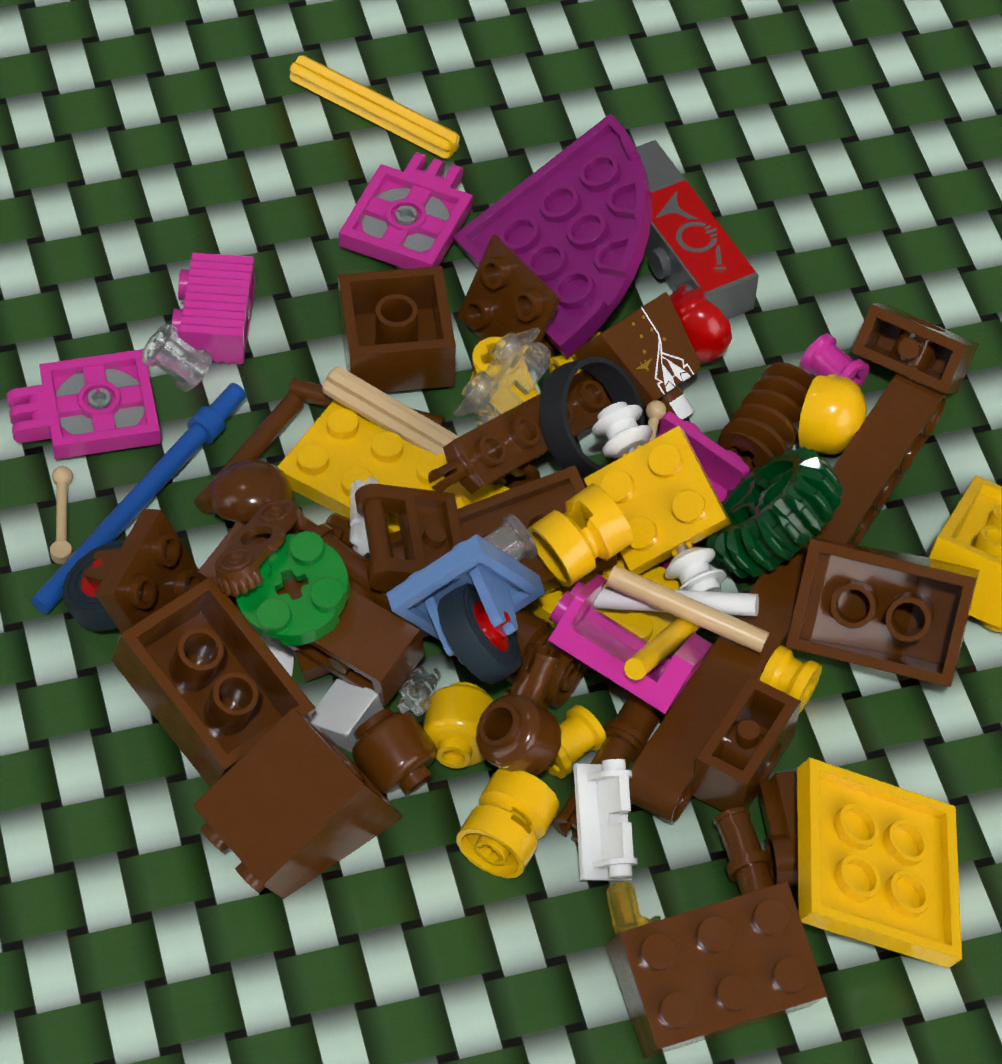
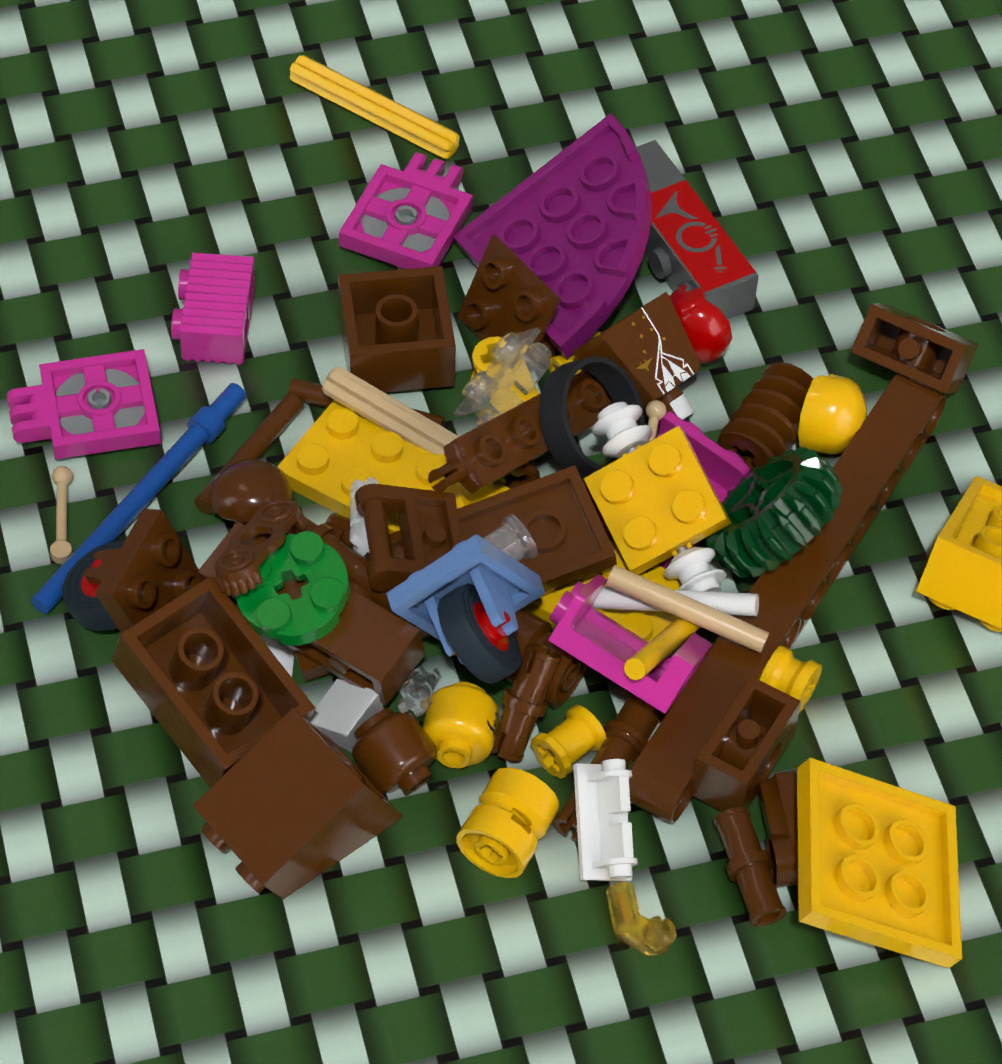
clear bush [142,324,212,392] -> none
reddish brown head [476,694,562,776] -> none
yellow wheel [527,483,634,588] -> none
reddish brown brick [606,881,827,1059] -> none
reddish brown slope [786,538,980,687] -> none
dark pink bush [800,333,870,387] -> none

